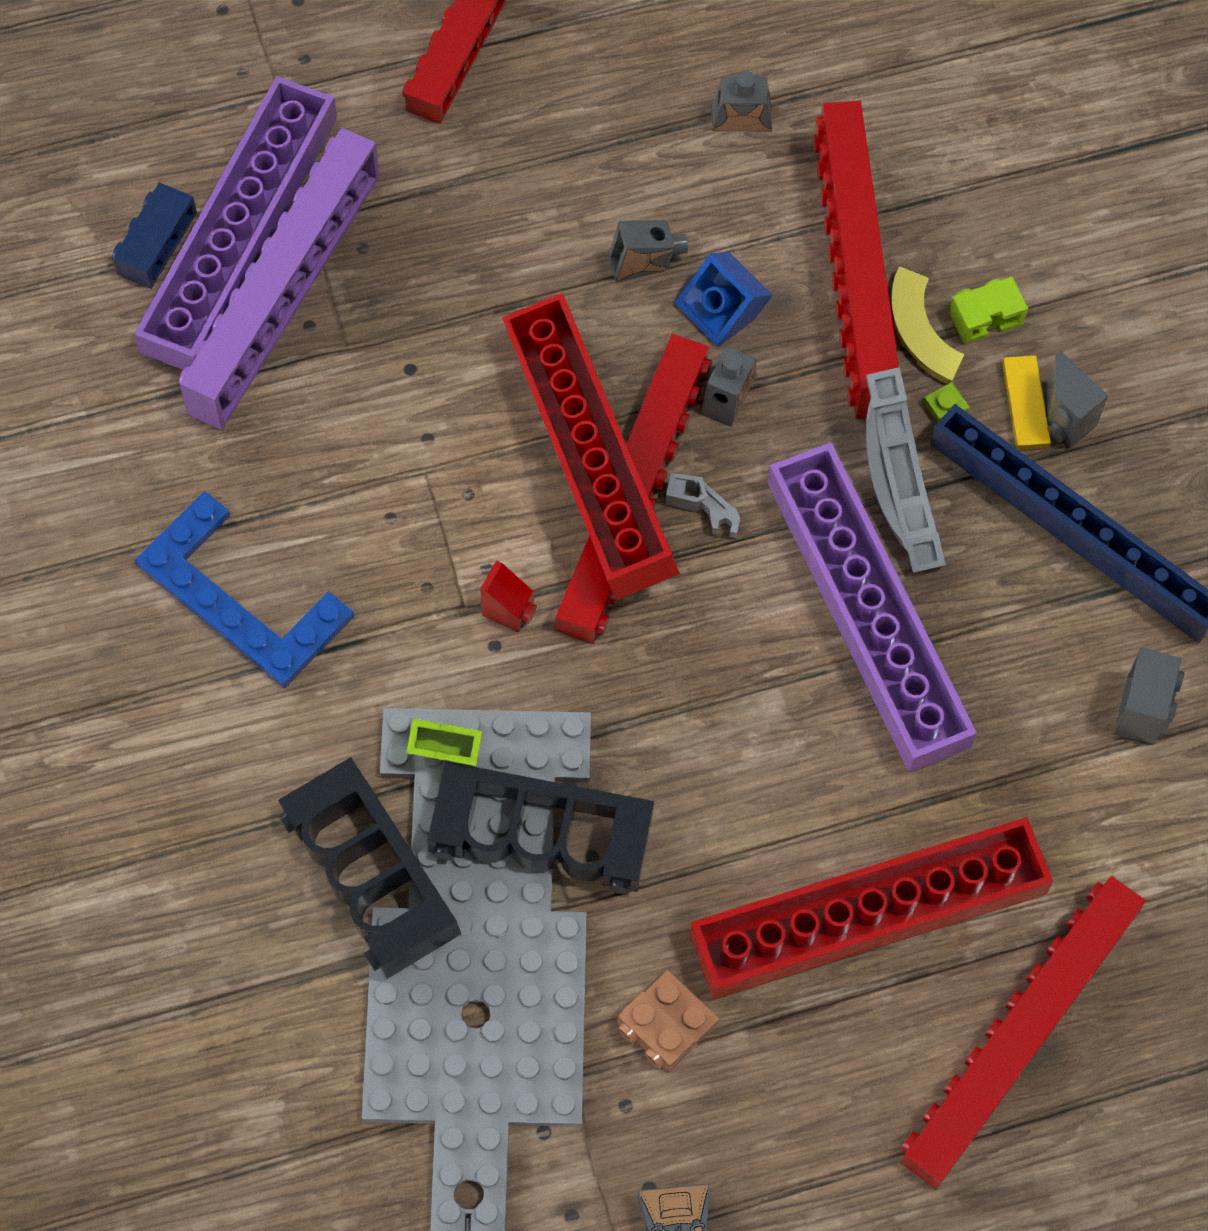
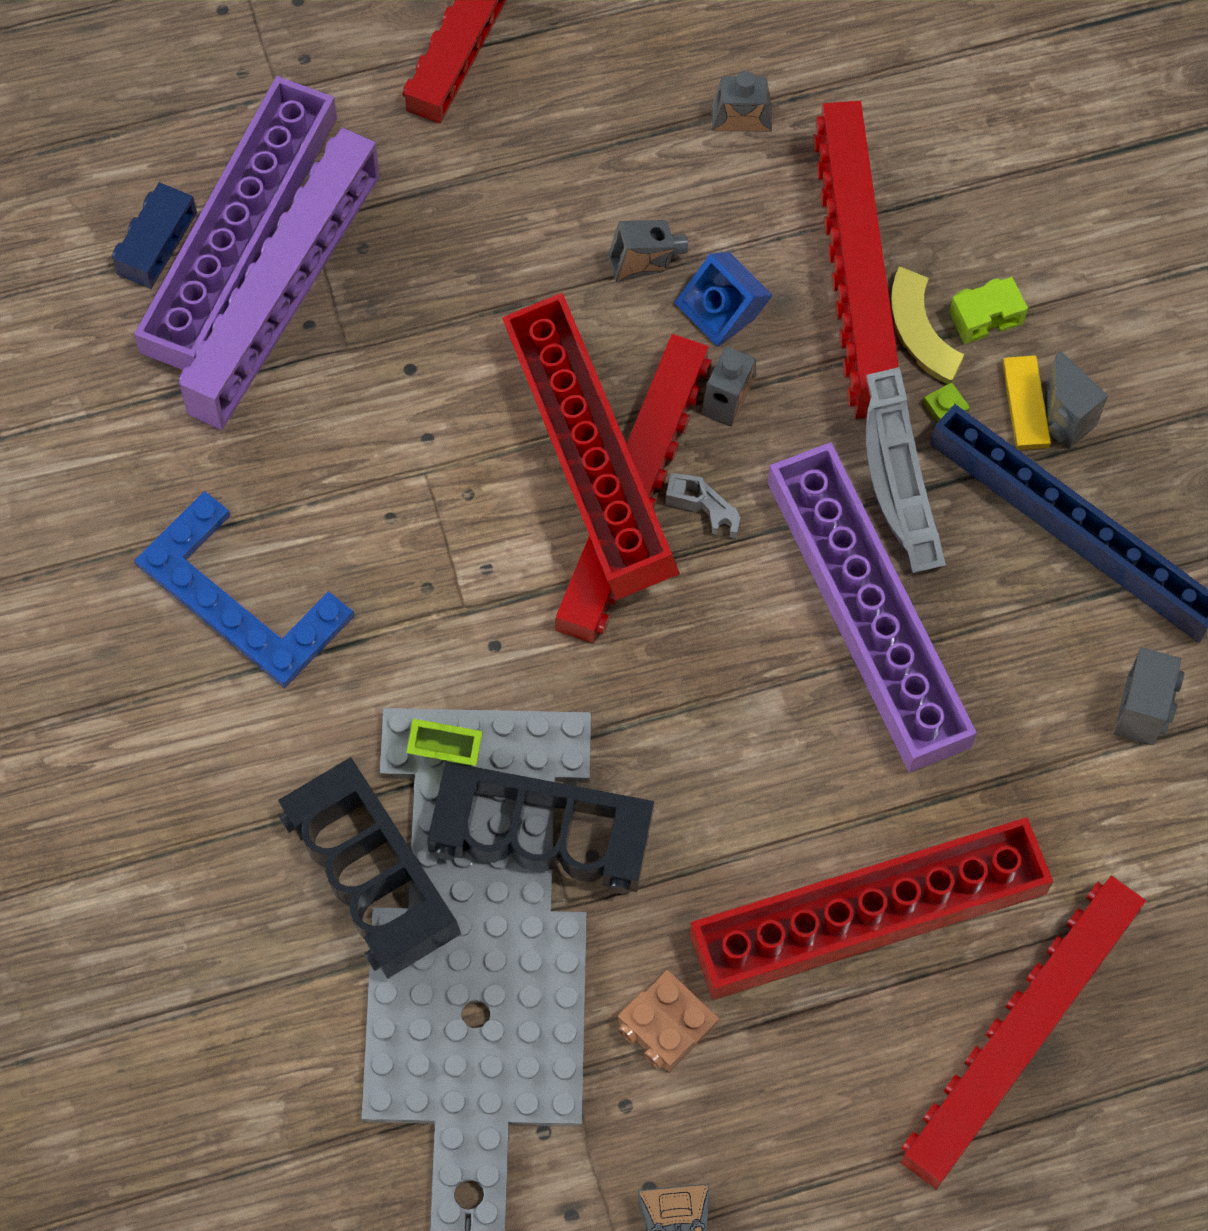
red slope [480,560,537,632] -> none

